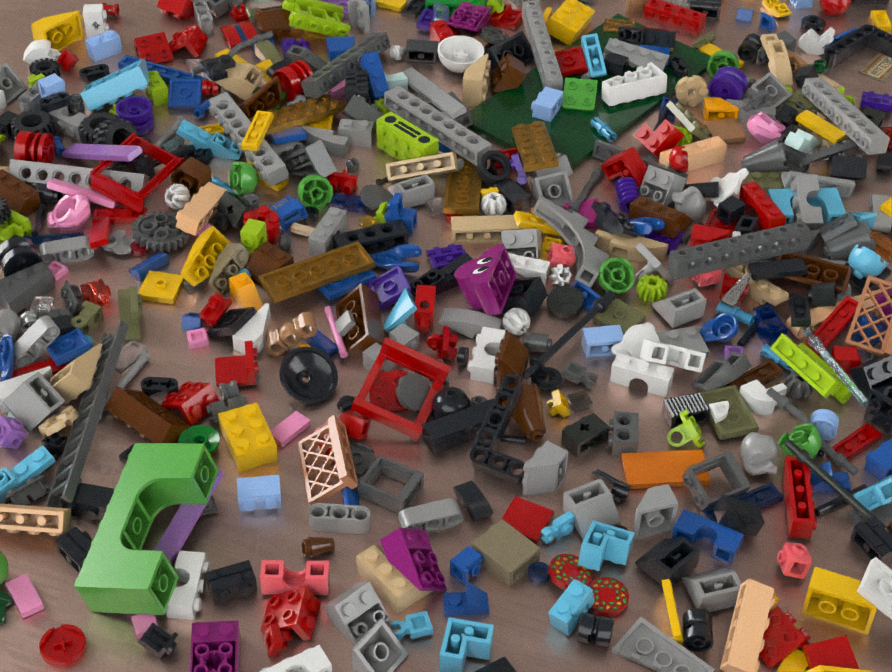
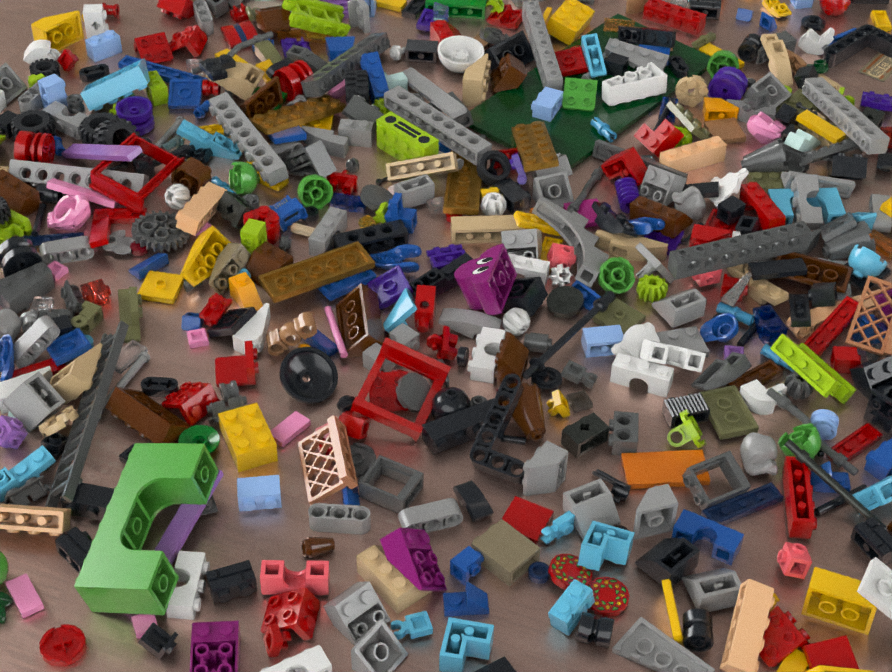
black beam [39,92,70,112] -> none
black tile [213,213,230,231] -> none
yellow tile [240,111,274,151] -> none
light grey tile [335,310,356,336] -> none
magenta slope [446,2,491,31] -> none
red hair [669,145,688,172] -> none
white tile [709,401,729,423] -> none
black brick [713,494,765,536] -> none
clear light blue bar [803,328,869,407] -> none

